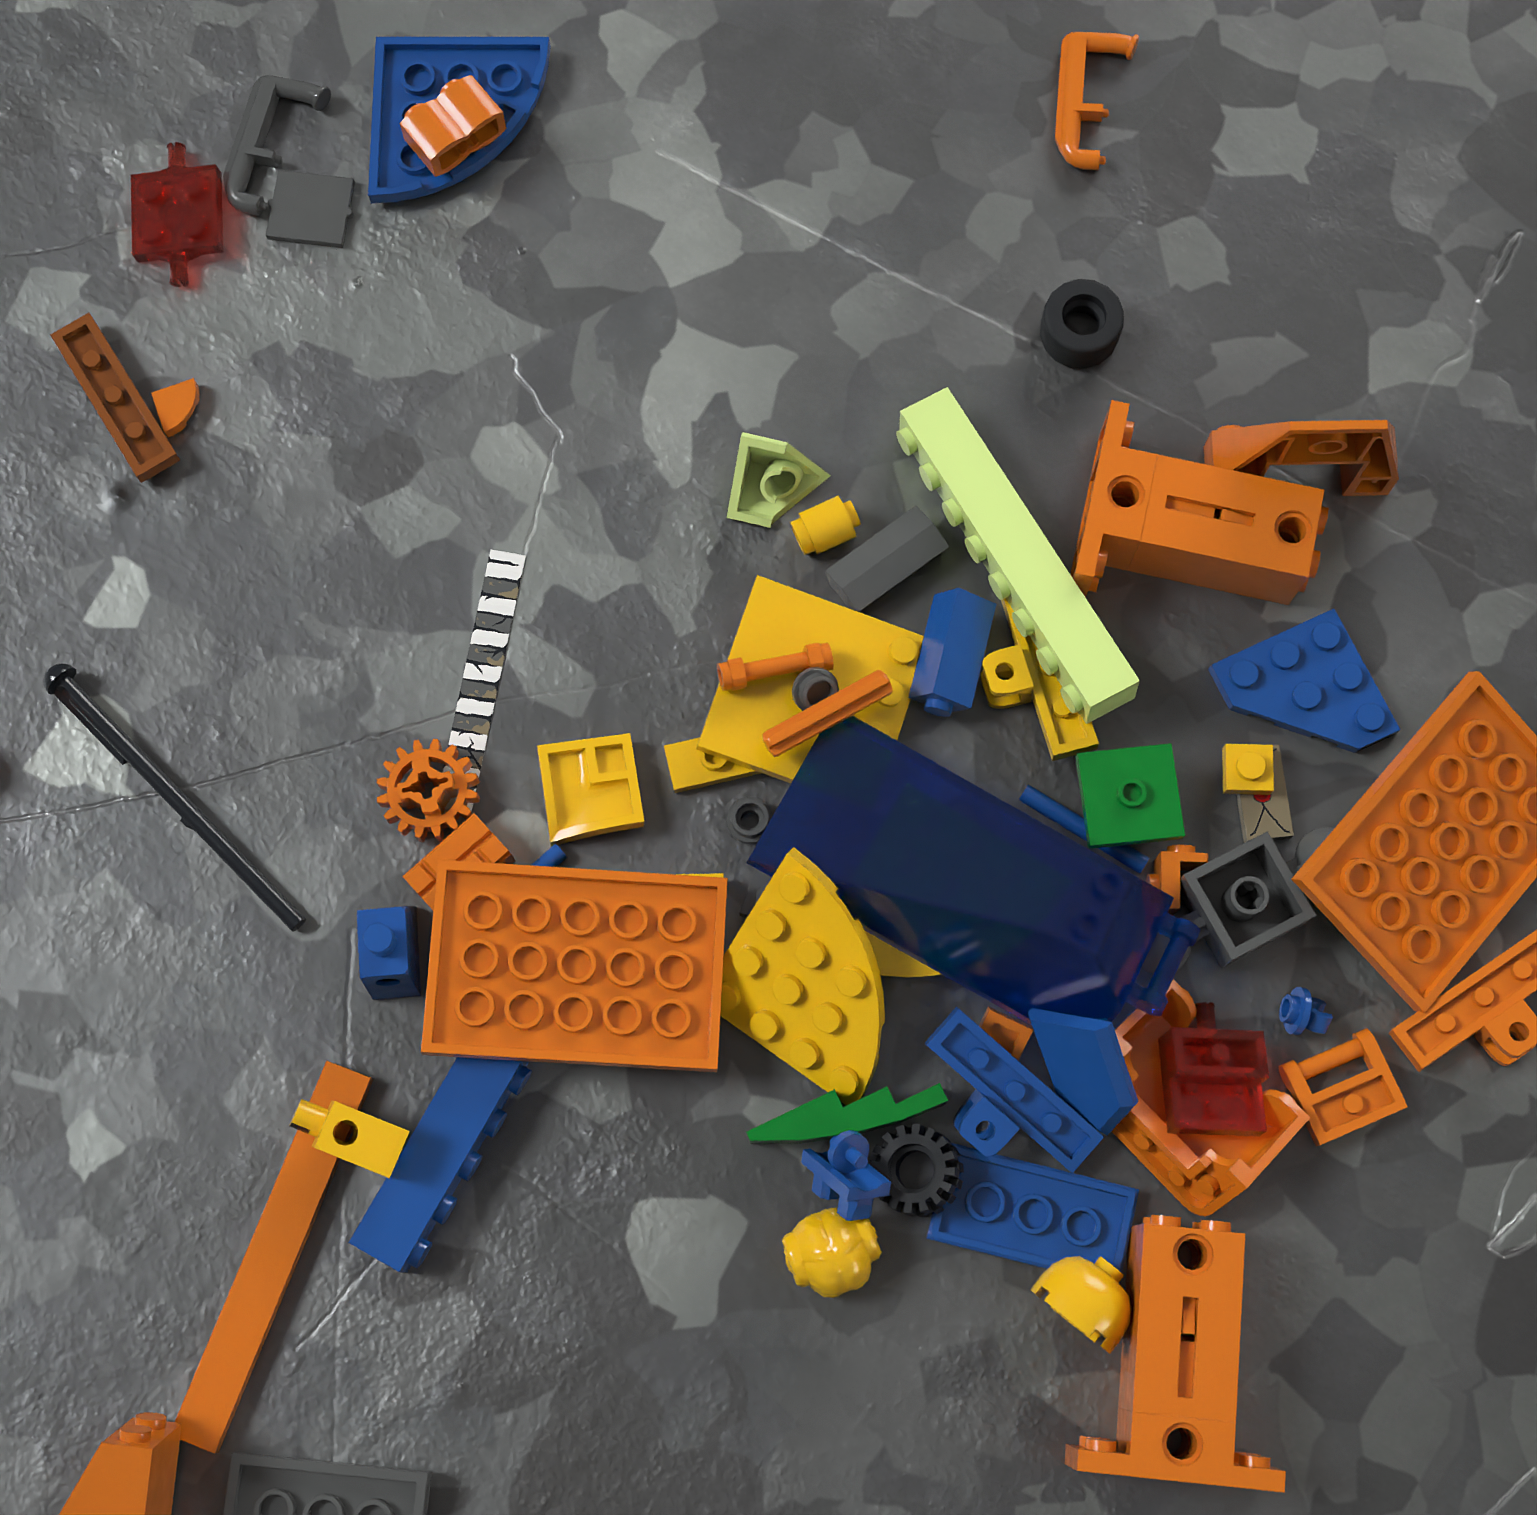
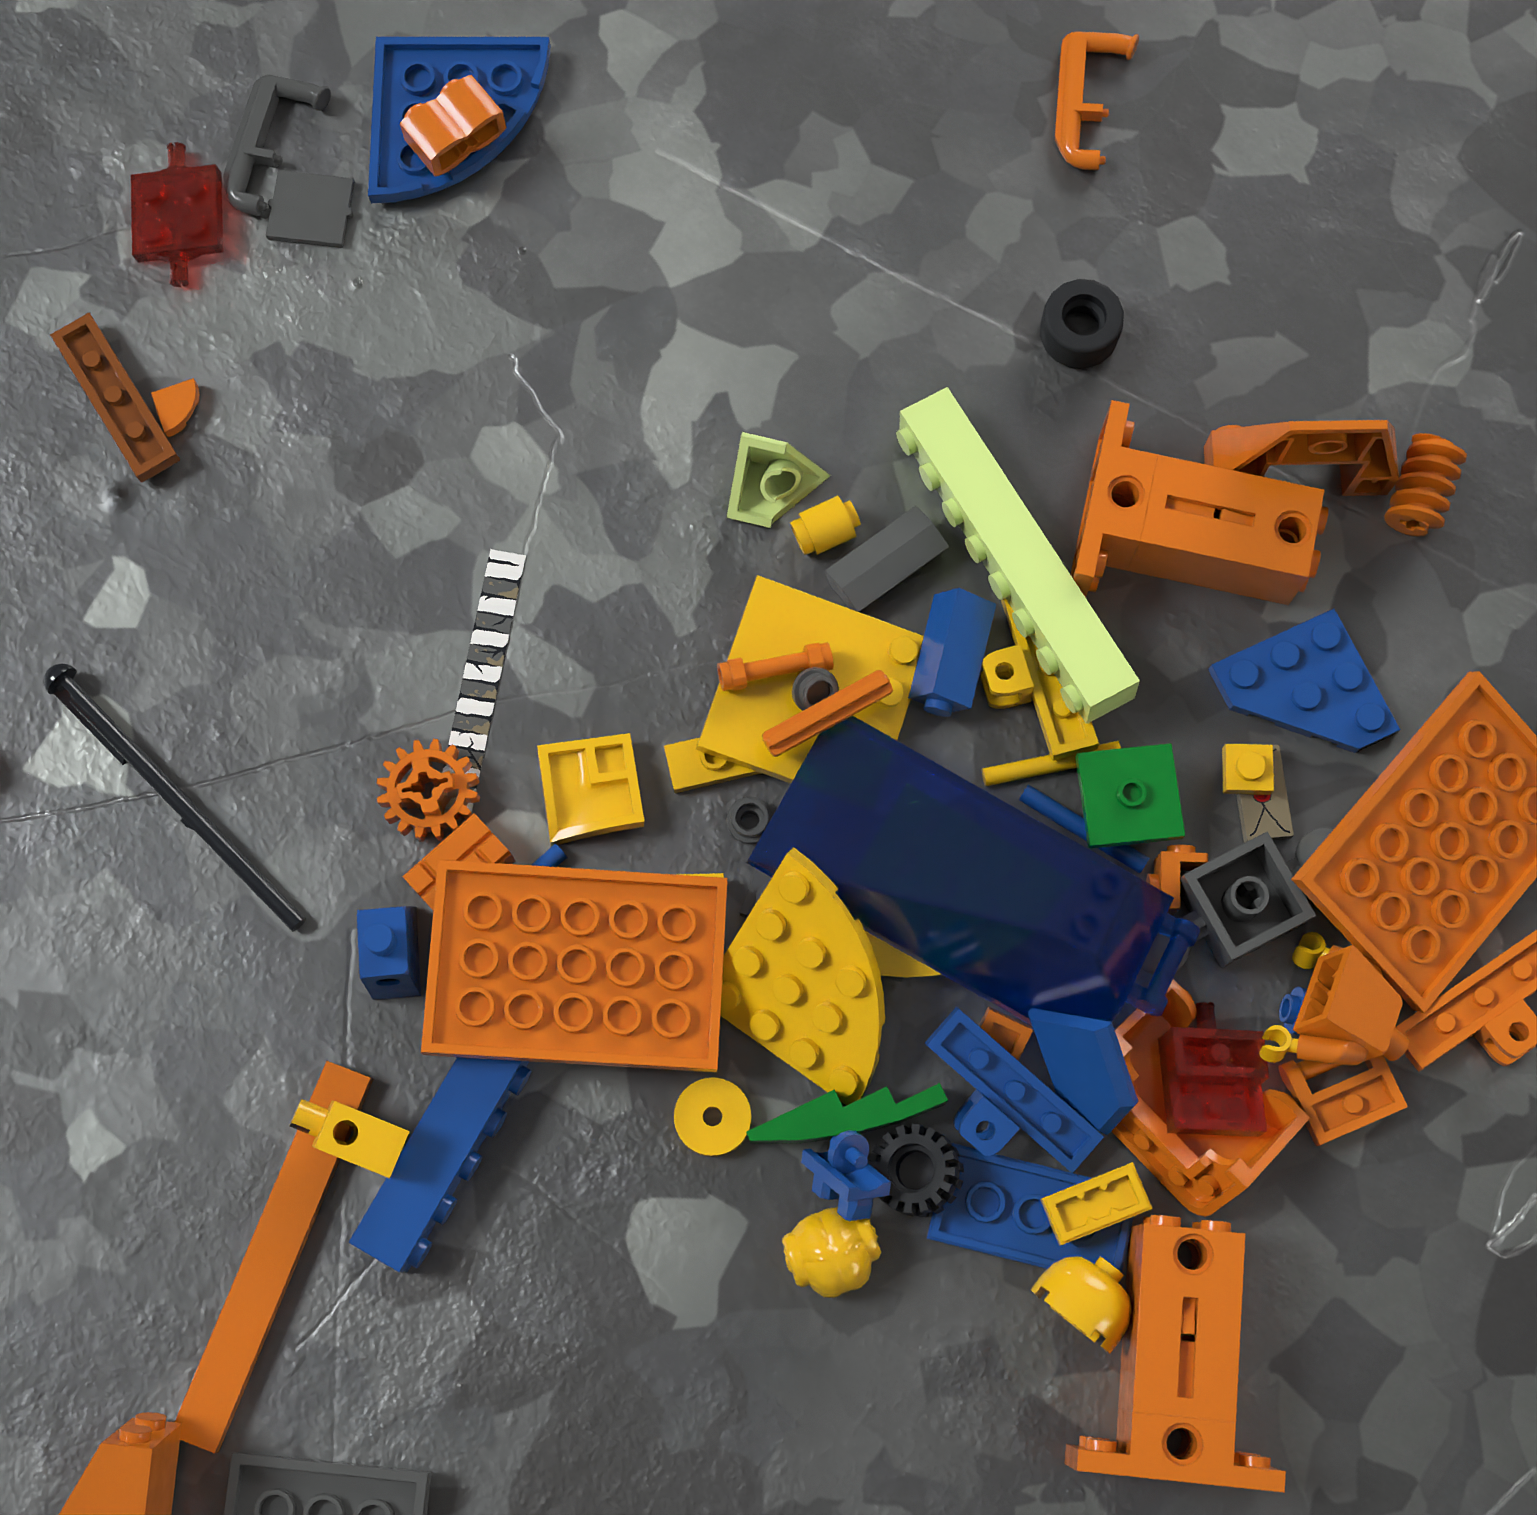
none -> yellow piece [674,1077,751,1157]
none -> yellow bar [981,741,1121,787]
none -> yellow plate [1040,1162,1152,1246]
none -> orange torso [1259,932,1409,1066]
none -> orange piece [1384,433,1467,537]

